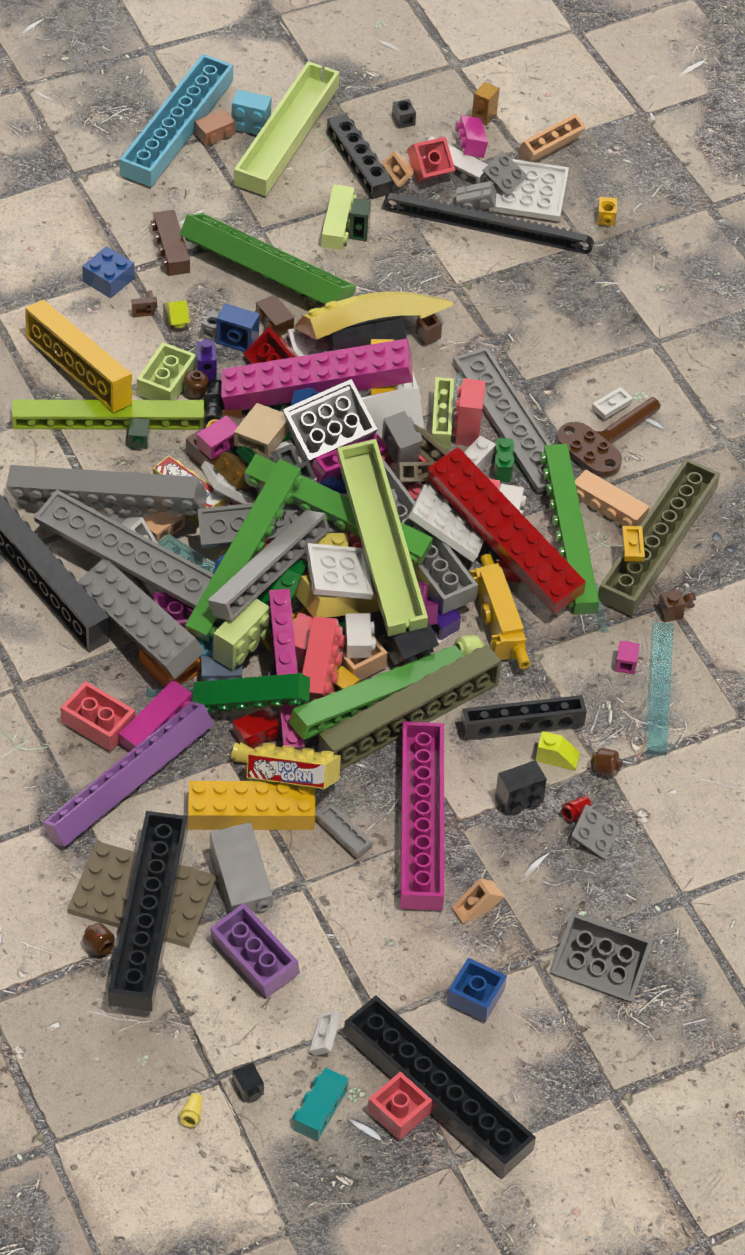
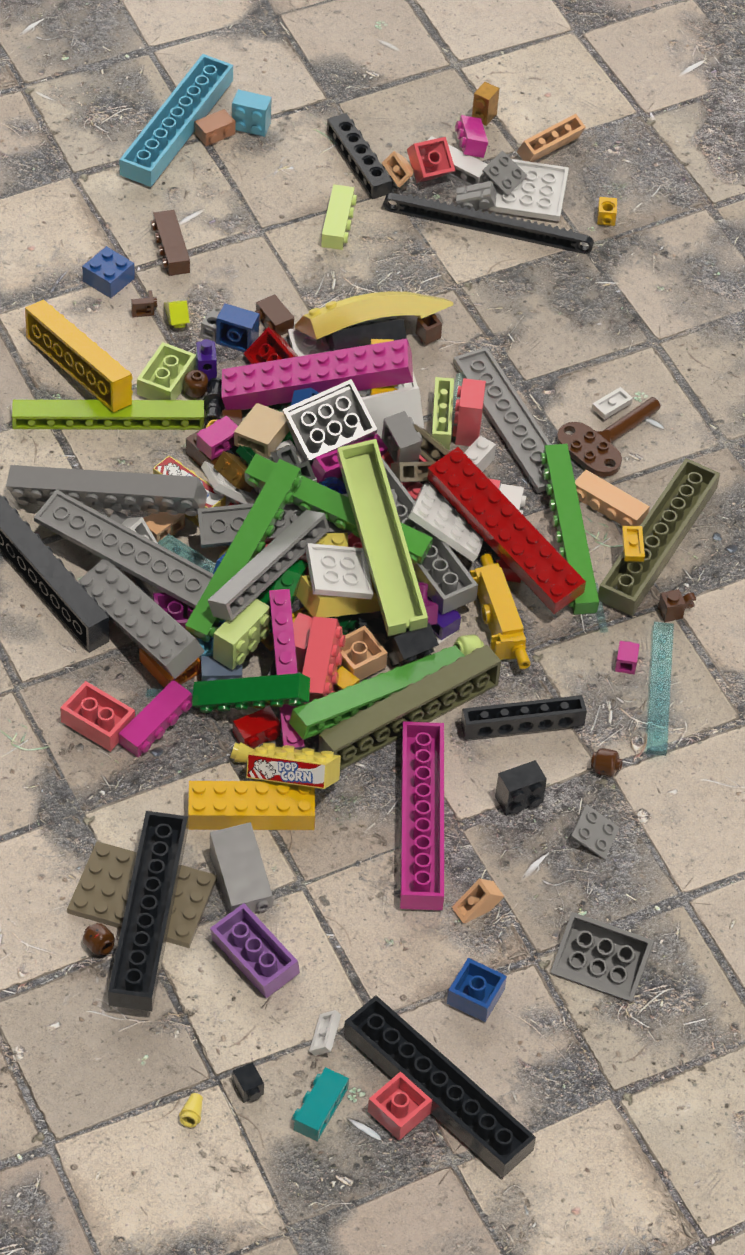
medium lavender brick [43,702,214,847] -> none
dark green brick [128,418,150,449] -> none
bright green brick [180,213,356,307] -> none
yellowish green piece [234,61,340,196] -> none
light grey plate [315,803,373,858] -> none
white brick [345,613,375,658] -> none
dark green brick [349,198,372,241] -> none
black brick [392,99,416,129] -> none
green brick [493,438,515,483] -> none
neon yellow slope [536,731,580,771] -> none
red cone [561,796,591,822] -> none

